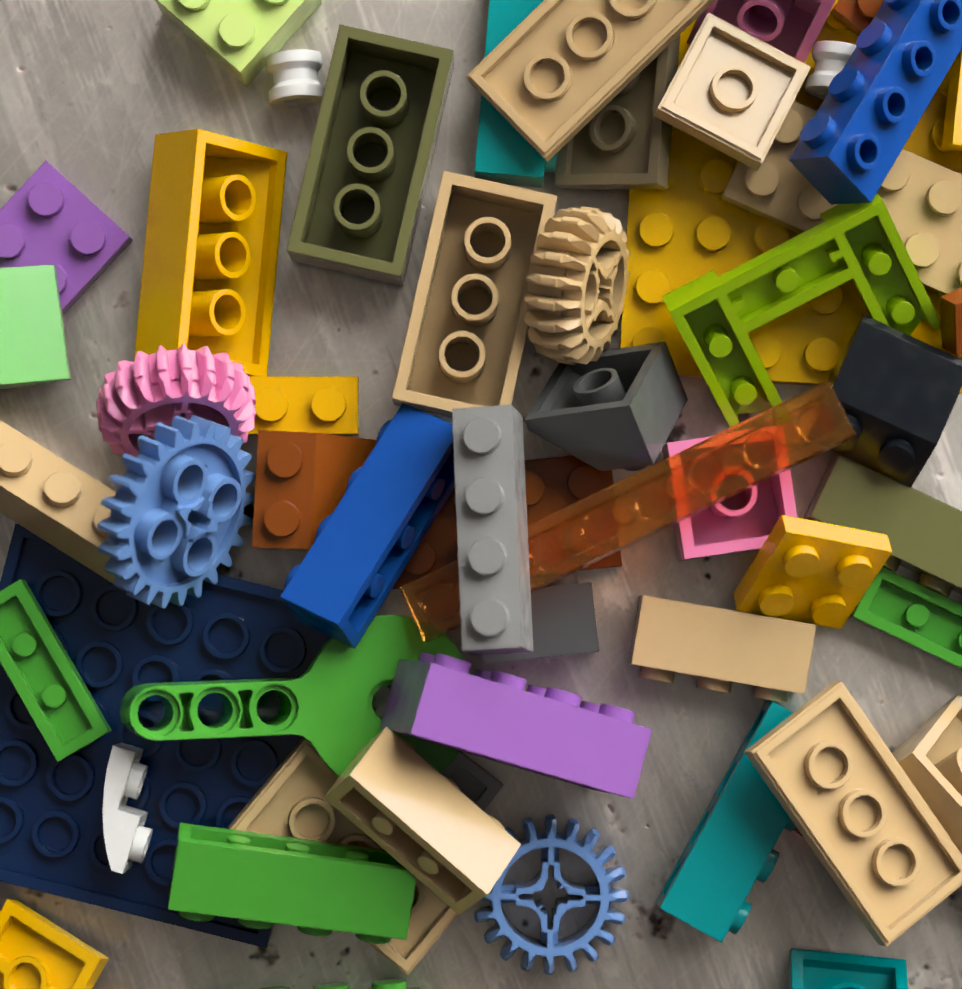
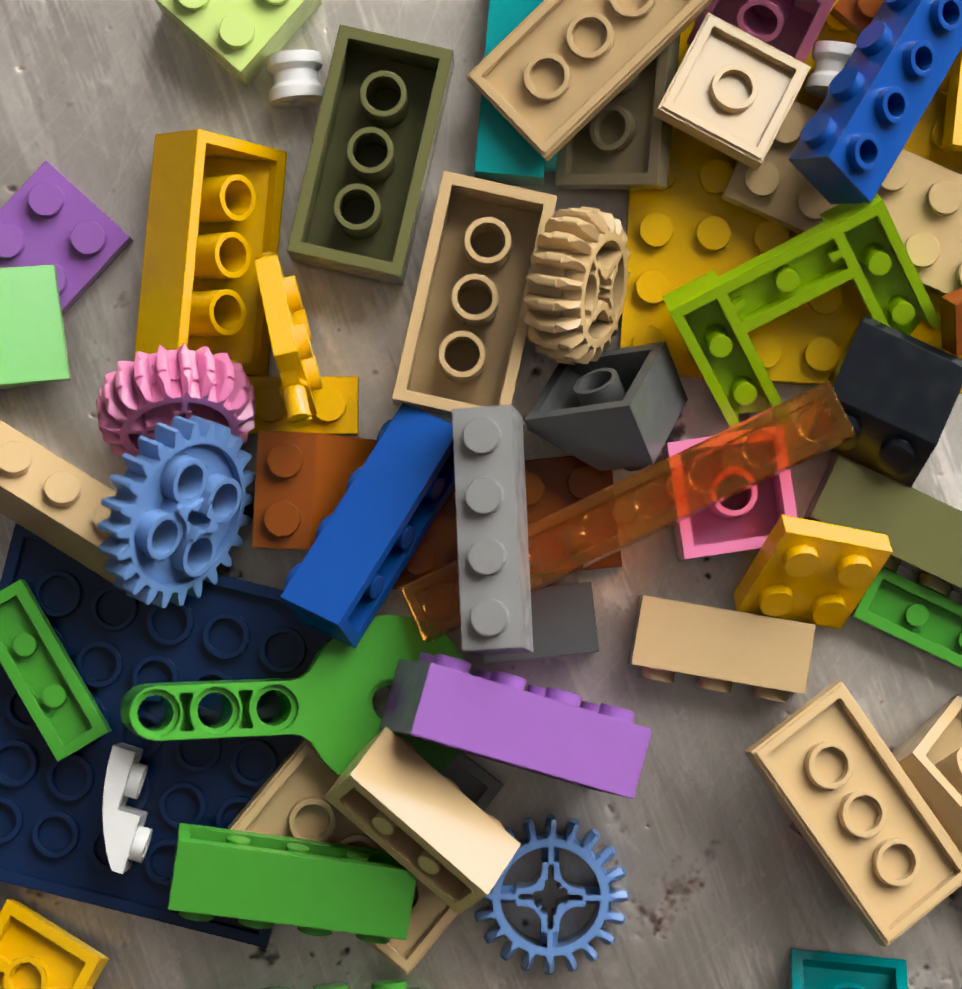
teal brick [655,700,796,943] -> none
none -> yellow plate [254,252,323,428]

